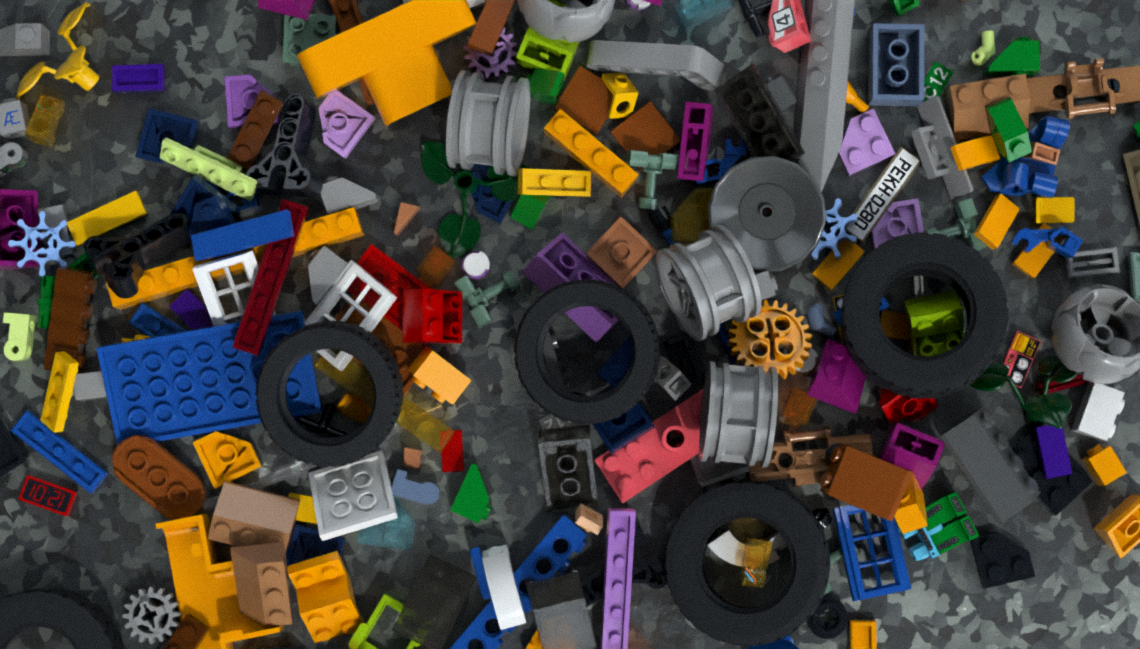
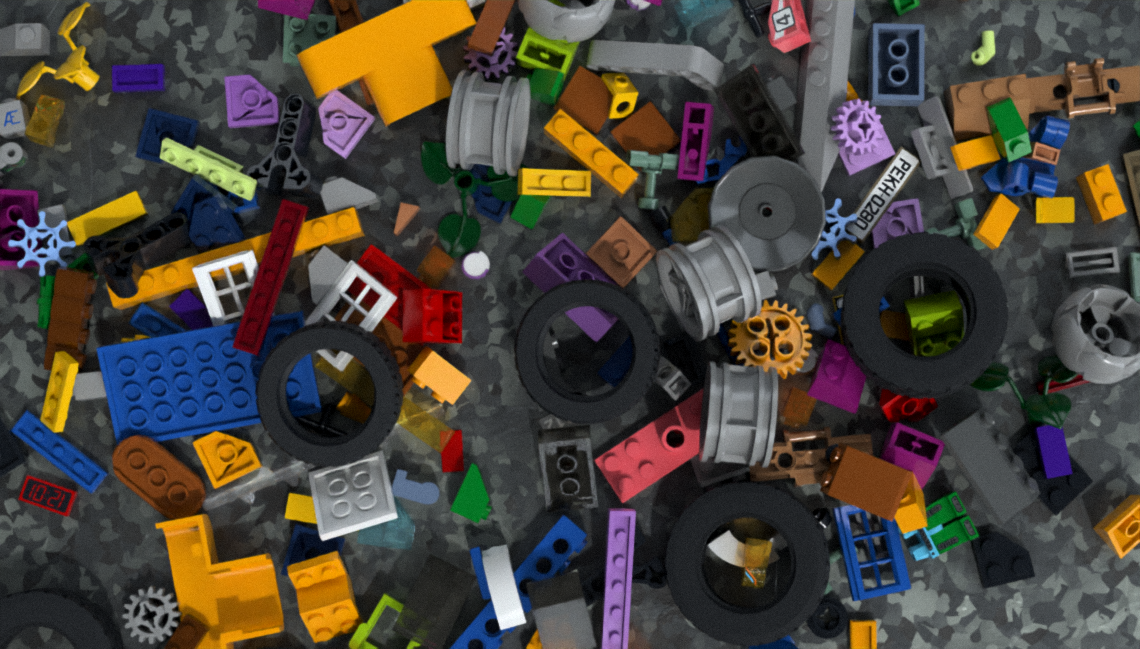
yellowish green leg [3,312,36,361] -> none
blue tile [191,210,295,262] -> none
medium nougat slope [208,481,301,554] -> none
reddish brown plate [227,90,284,170] -> none
medium nougat slope [230,542,293,627] -> none
nougat piece [404,448,423,470] -> none
sand green bar [454,270,521,329] -> none
light nougat plate [575,503,603,535] -> none
dark blue plate [592,402,655,455] -> none
green sticker [924,61,954,101] -> none
green slope [983,37,1040,77] -> none
tile [1002,331,1041,388] -> none
blue piece [1010,227,1083,259] -> none
light orange tile [1012,223,1064,279] -> none
white brick [1071,382,1125,441] -> none
light orange brick [1081,444,1127,486] -> none
none -> lavender gear [831,99,883,156]
none -> light orange brick [1076,164,1127,225]

